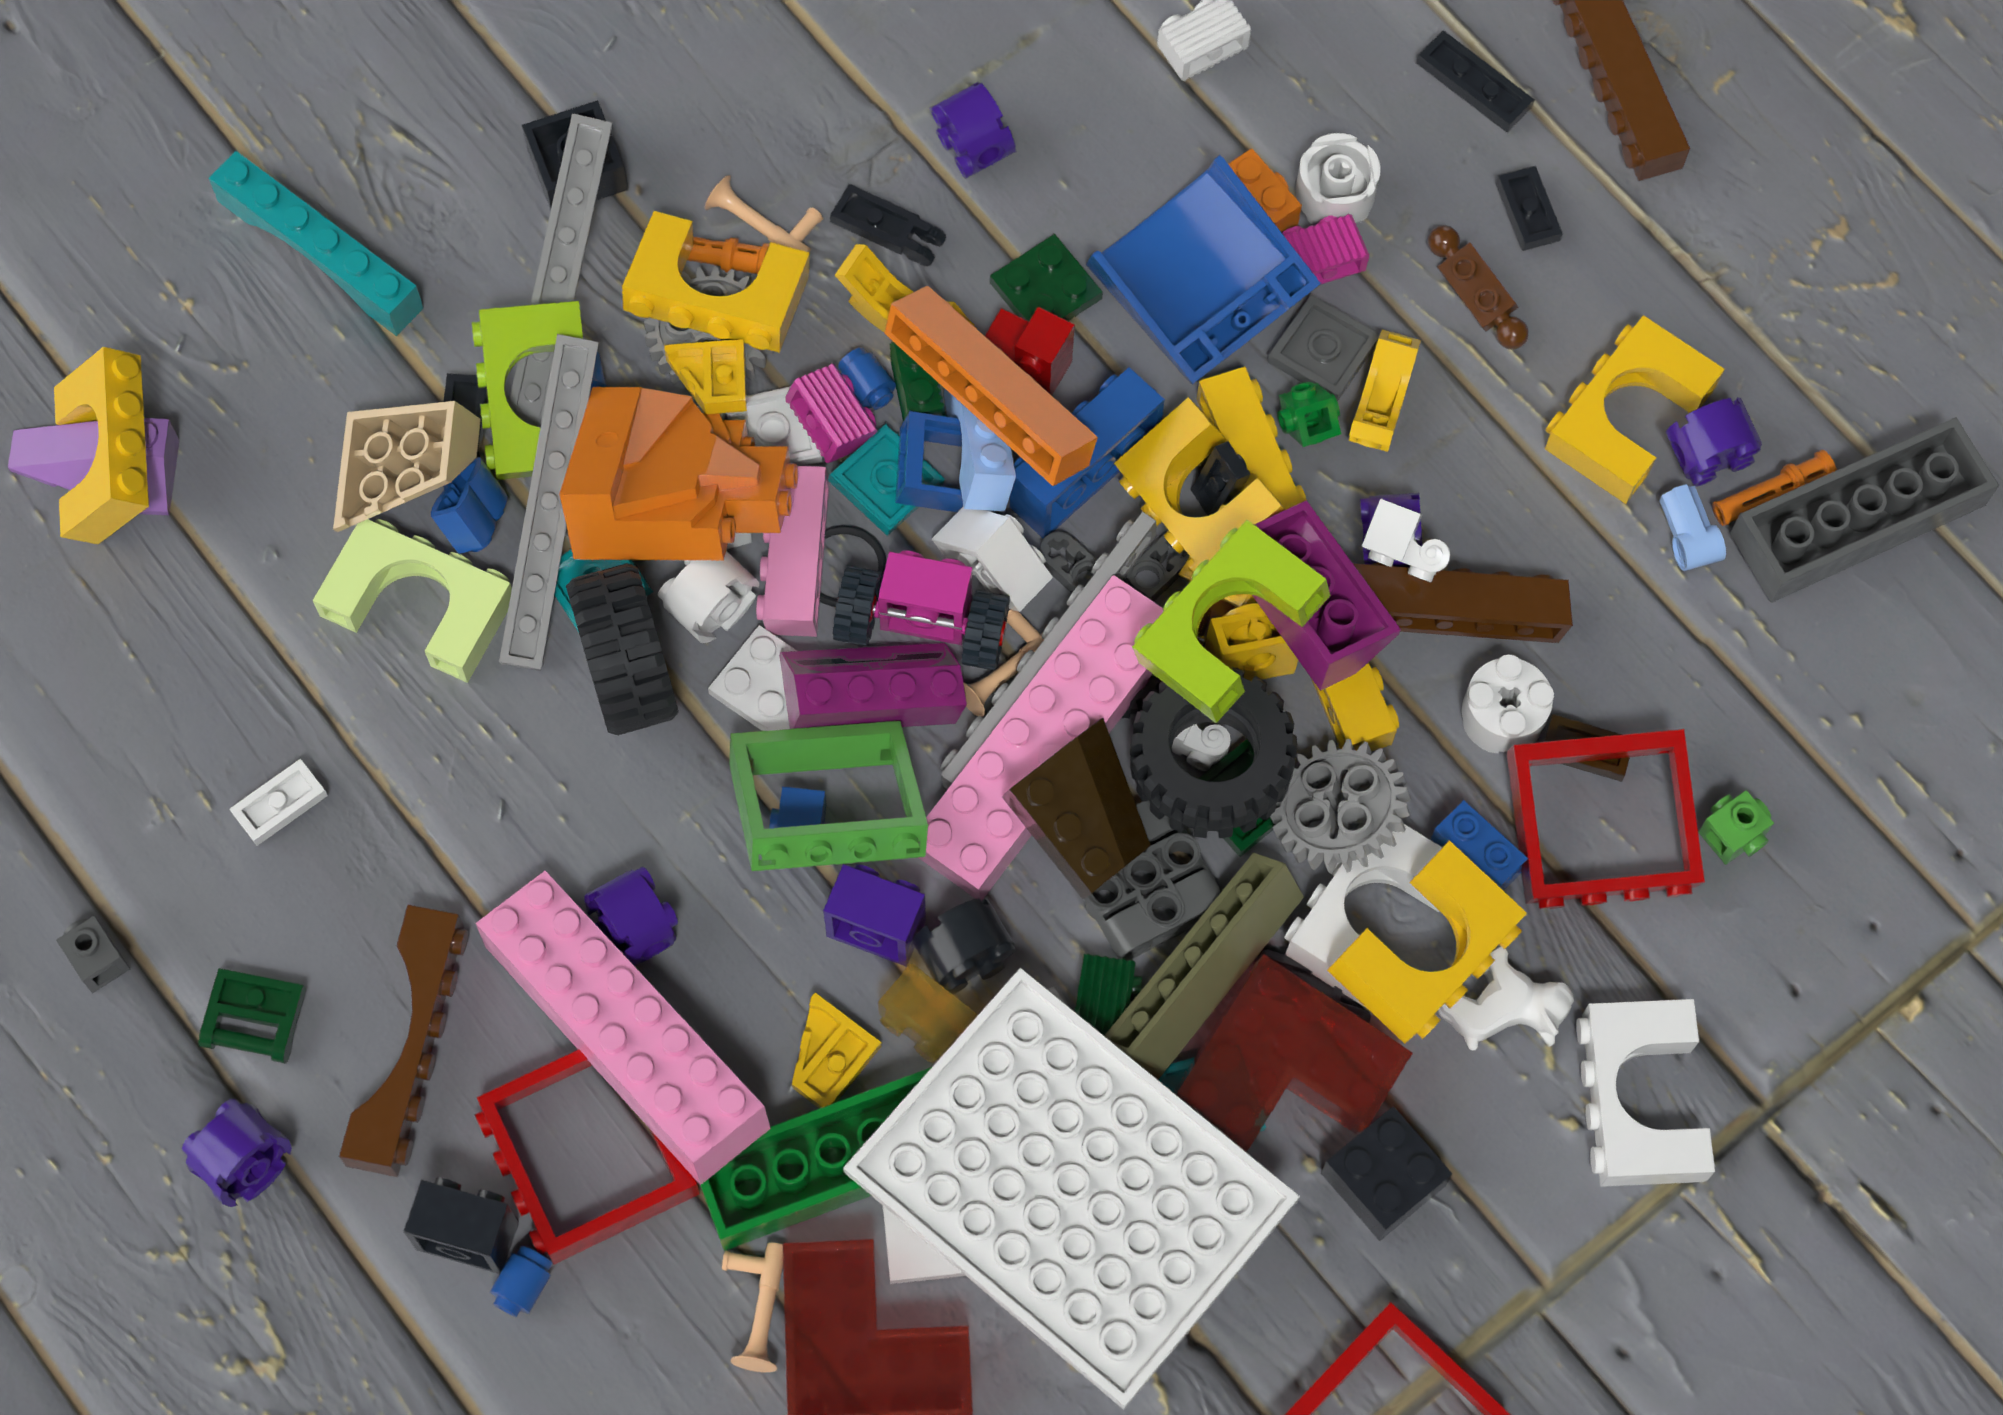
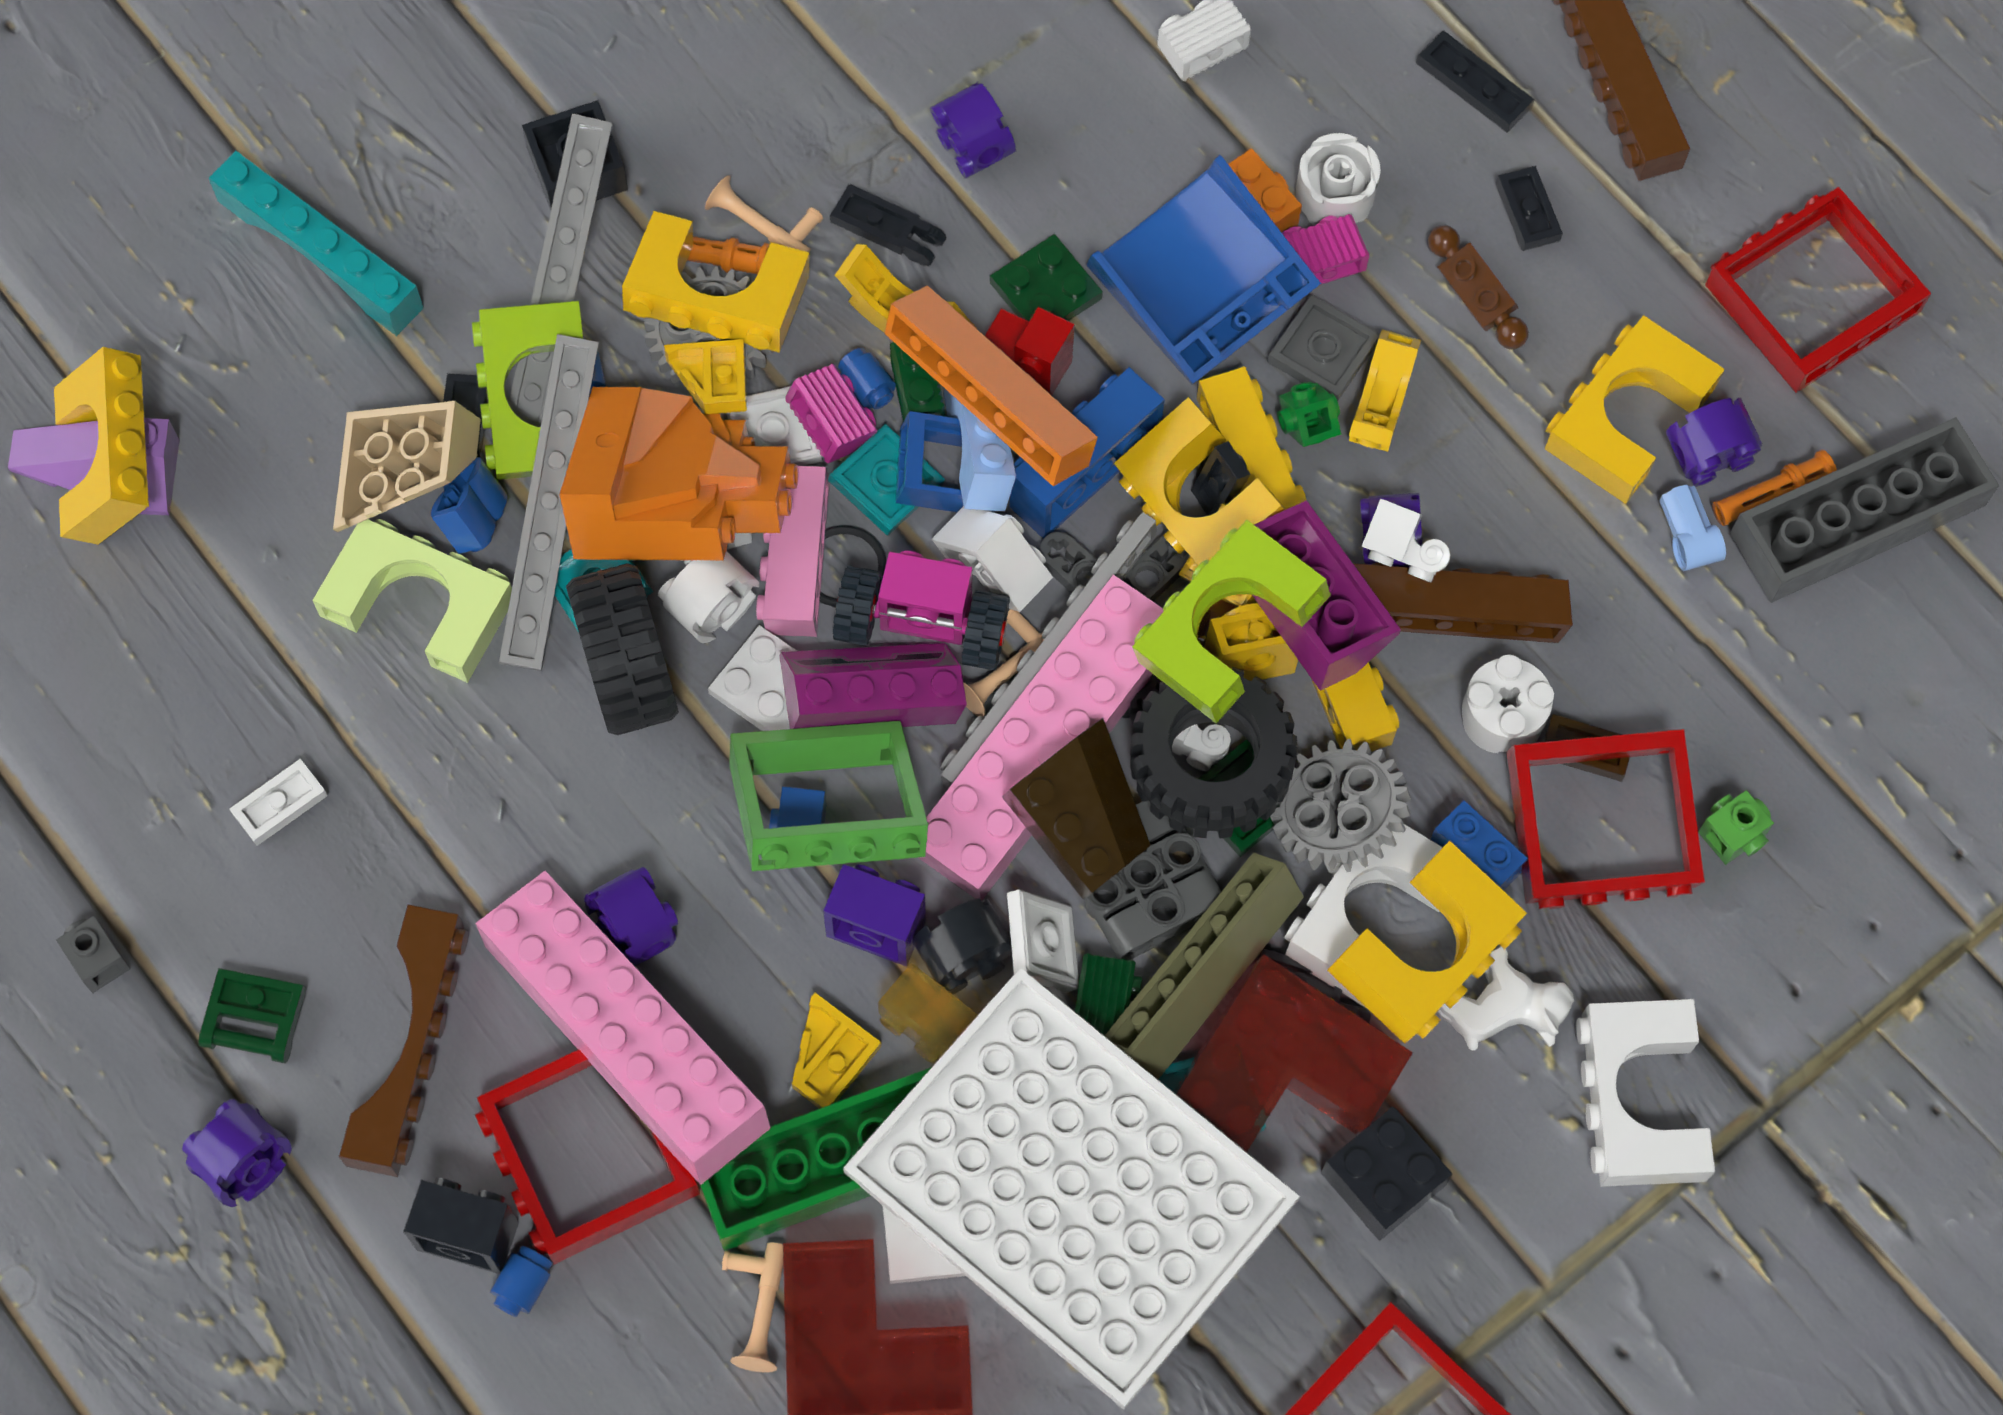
none -> white plate [1007,889,1079,992]
none -> red window [1705,187,1931,393]

